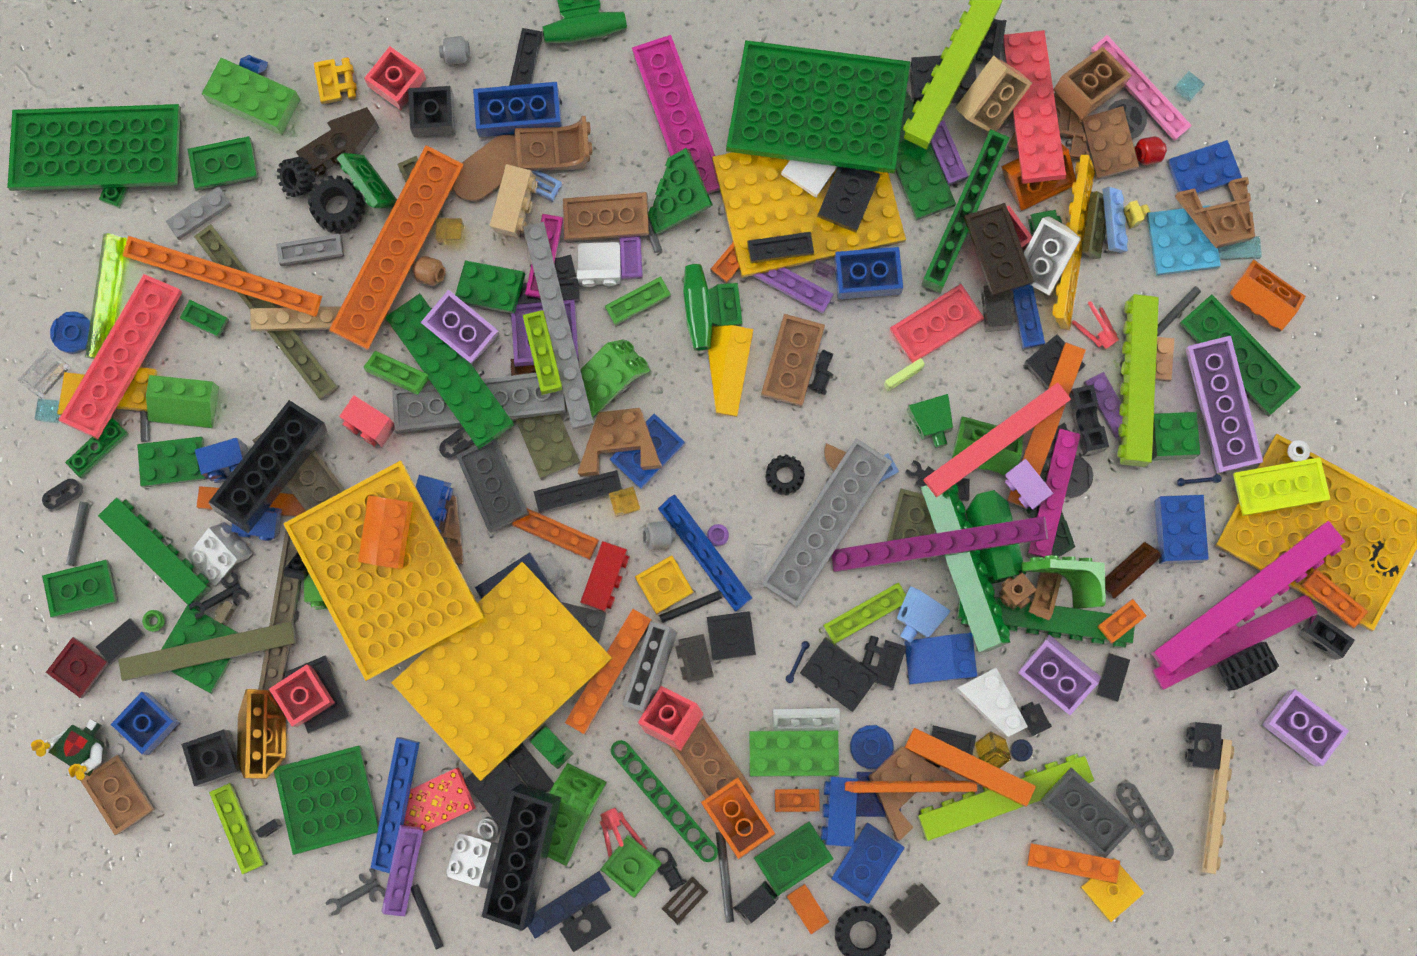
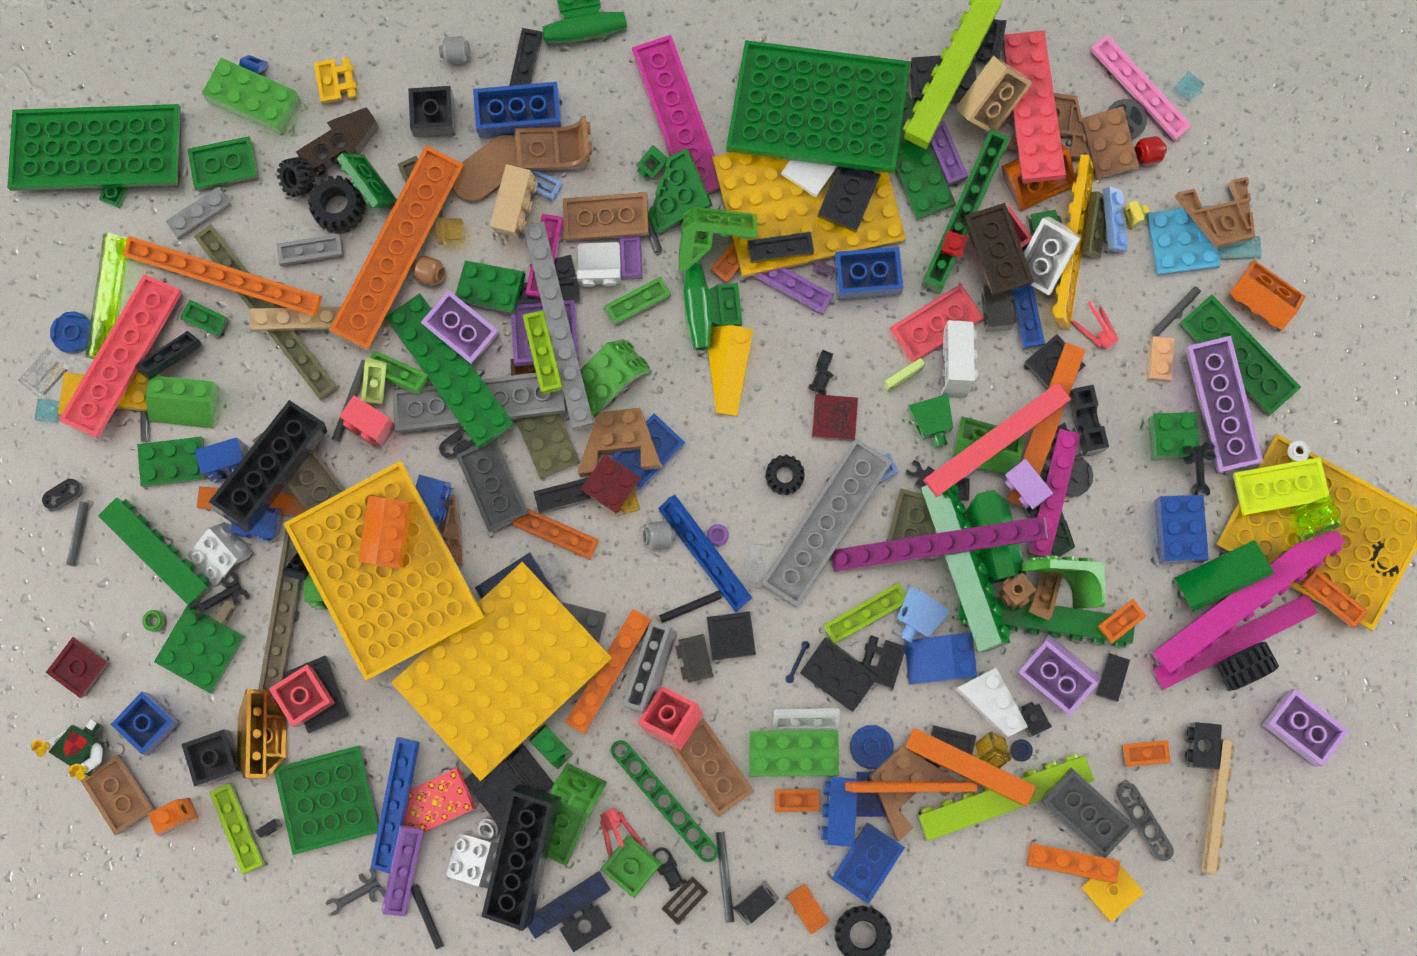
green plate [42,560,117,618] -> none
green tile [65,418,129,479] -> none
black tile [96,618,145,664] -> none
olive tile [118,622,297,681] -> none
coral brick [364,46,426,110] -> none
red brick [580,541,630,613] -> none
yellow plate [635,555,694,615] -> none
orange slope [701,777,775,860] -> none
green plate [754,821,833,896] -> none
medium nougat plate [761,314,825,407] -> none
medium nougat tile [824,443,846,471] -> none
clear smoke brick [888,883,941,934] -> none
medium nougat brick [1053,47,1132,119] -> none
medium lavender plate [1084,372,1123,438] -> none
reddish brown plate [1105,542,1162,599] -> none
lime brick [1117,294,1159,467] -> none
blue plate [1167,140,1242,195] -> none
dark blue hinge [1177,474,1222,486] -> none
black brick [1299,614,1355,660] -> none
none -> black tile [135,331,202,380]
none -> orange torso [147,798,199,836]
none -> dark grey bar [331,360,365,442]
none -> yellowish green slope [361,358,387,404]
none -> dark red plate [581,454,641,515]
none -> green brick [636,145,668,179]
none -> bright green bracket [678,207,757,270]
none -> dark red tile [812,394,858,441]
none -> red plate [941,231,968,259]
none -> white wedge [941,320,978,398]
none -> orange plate [1122,740,1171,767]
none -> green tile [1175,540,1274,612]
none -> black bar [1182,442,1215,496]
none -> clear neon green plate [1289,495,1342,543]

